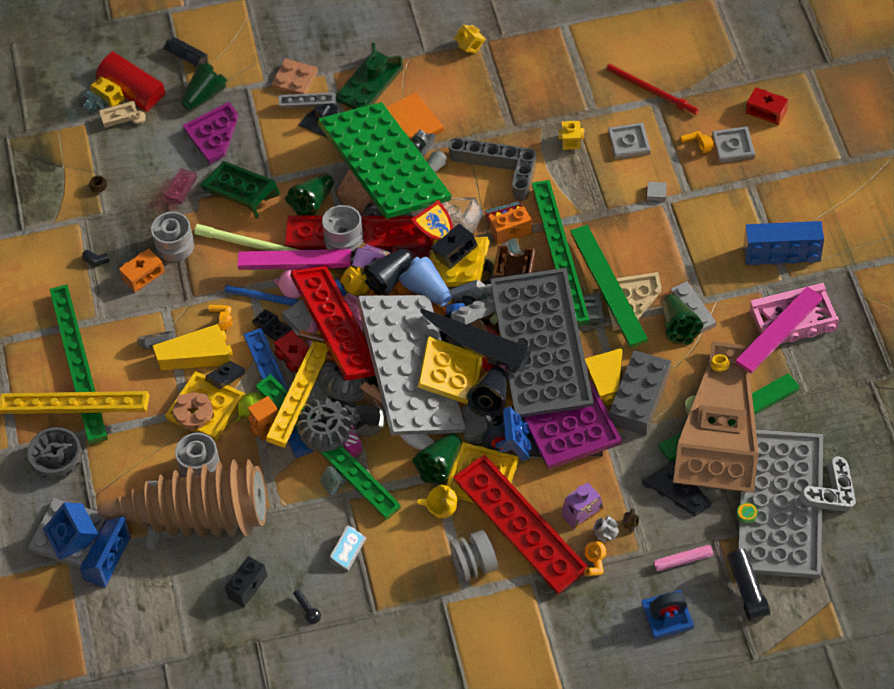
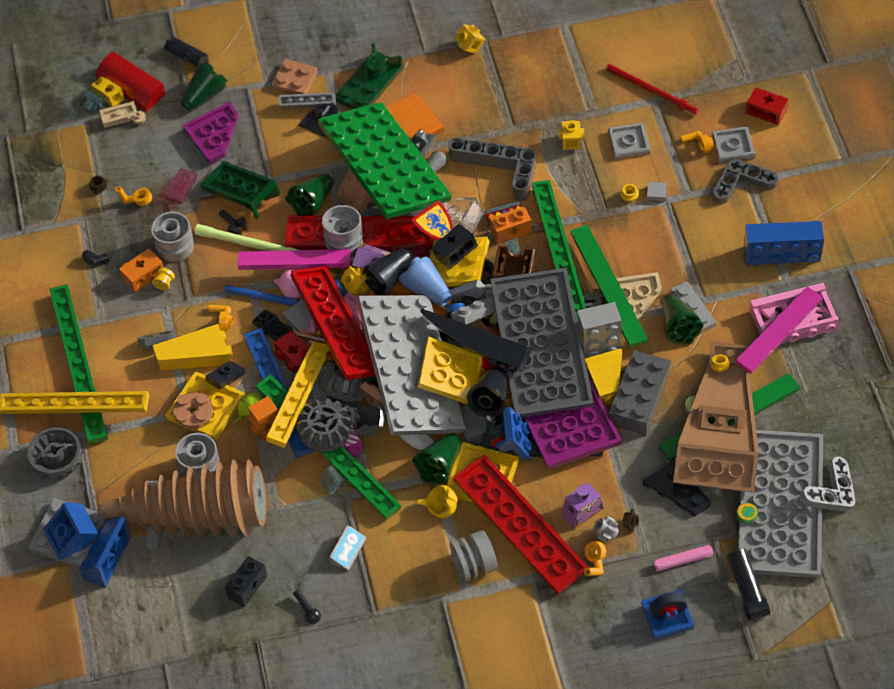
none -> light orange plate [115,186,152,206]
none -> yellow wheel [152,268,175,291]
none -> black bar [219,210,247,236]
none -> light grey brick [577,302,621,358]
none -> yellow plate [620,184,639,202]
none -> dark grey beam [713,159,778,204]

